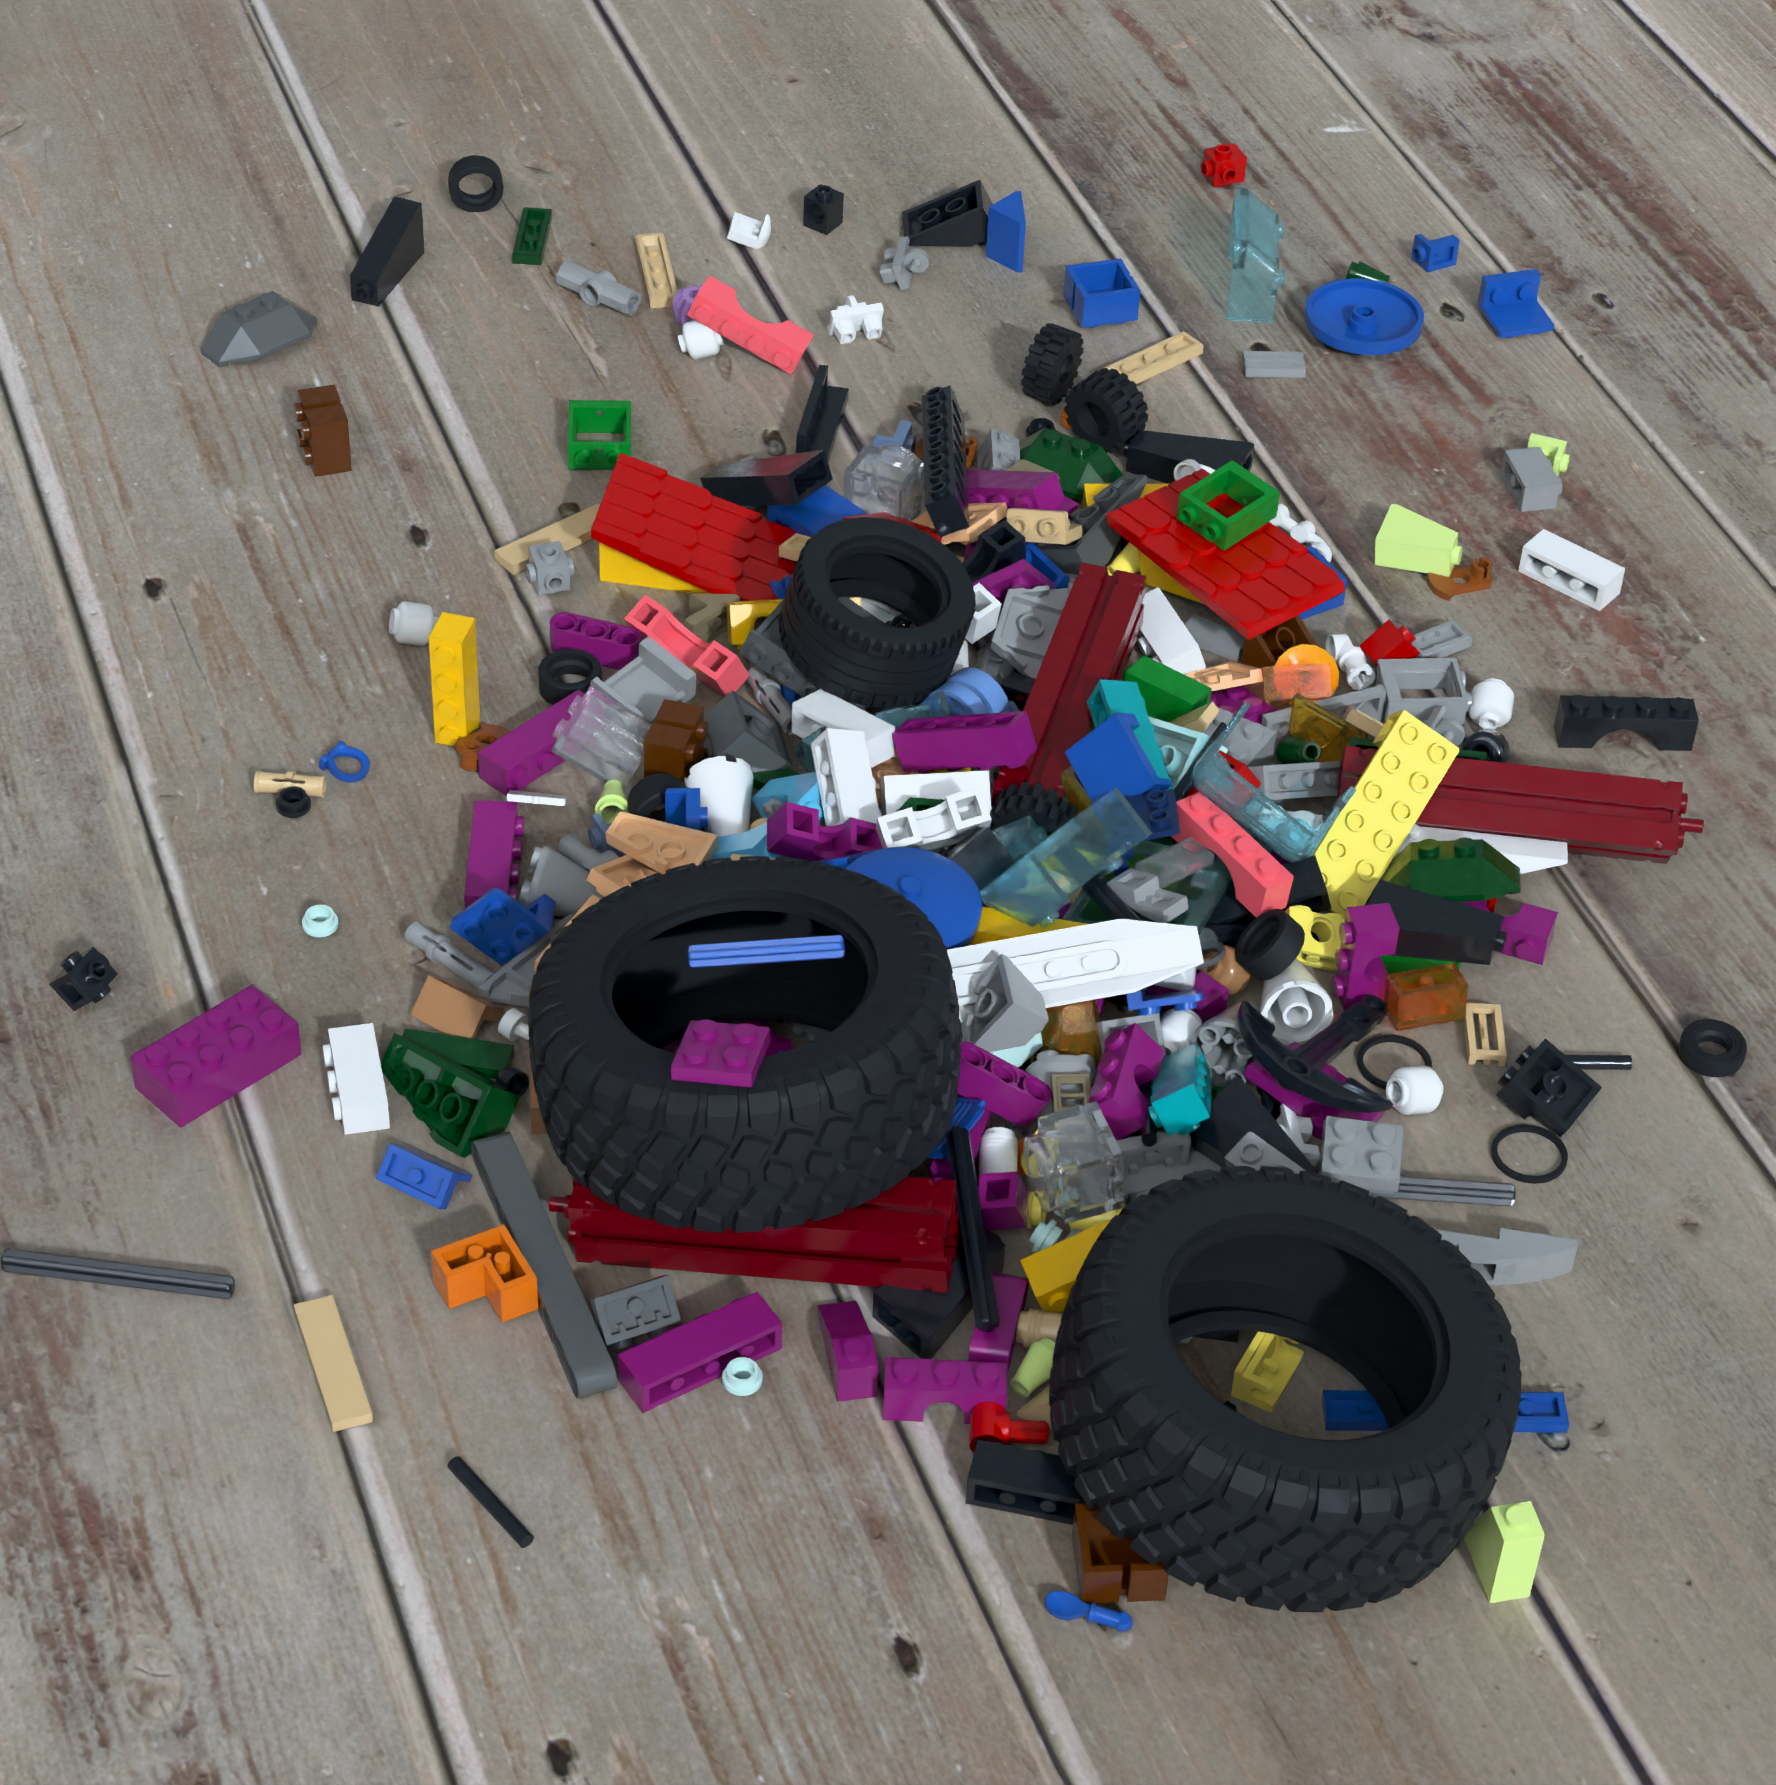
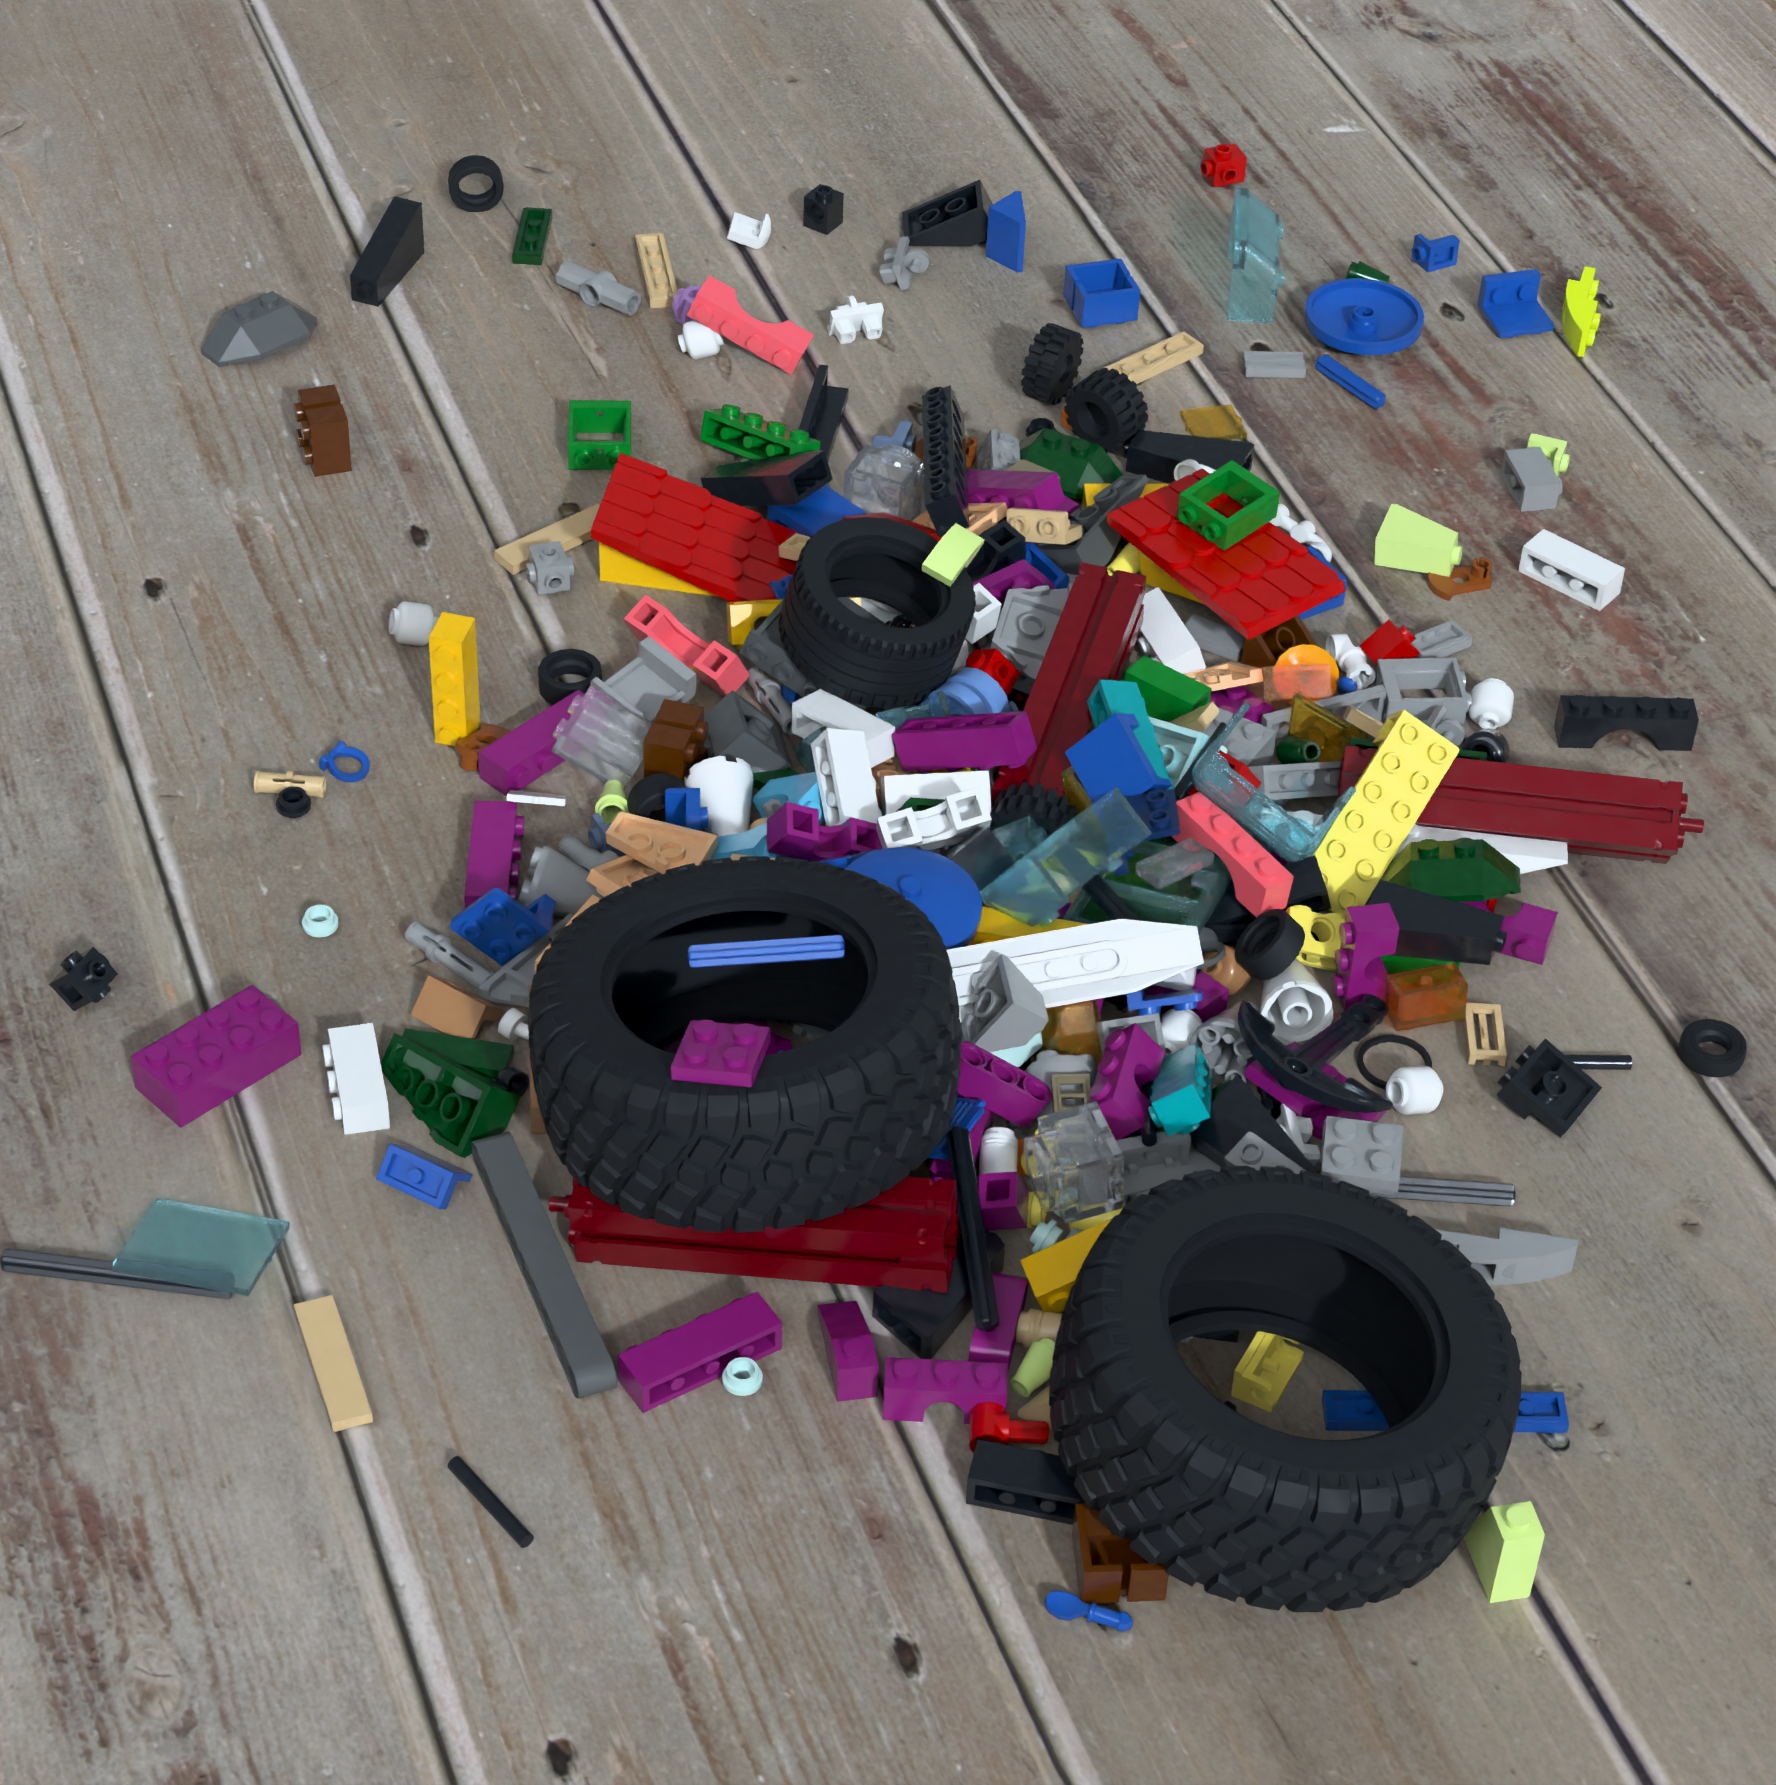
orange brick [431,1224,538,1323] -> none
magenta beam [550,612,642,670] -> none
dark grey bracket [590,1275,682,1350] -> none
dark tan slope [684,593,740,643] -> none
light grey slope [1107,868,1189,923] -> none
black piece [1491,1124,1568,1184] -> none
none -> clear light blue piece [112,1198,290,1296]
none -> green brick [700,404,821,460]
none -> yellowish green slope [922,523,985,587]
none -> red brick [964,648,1021,697]
none -> clear yellow piece [1180,404,1247,440]
none -> blue axle [1315,354,1386,409]
none -> blue piece [1336,677,1358,695]
none -> neon yellow slope [1562,266,1601,357]

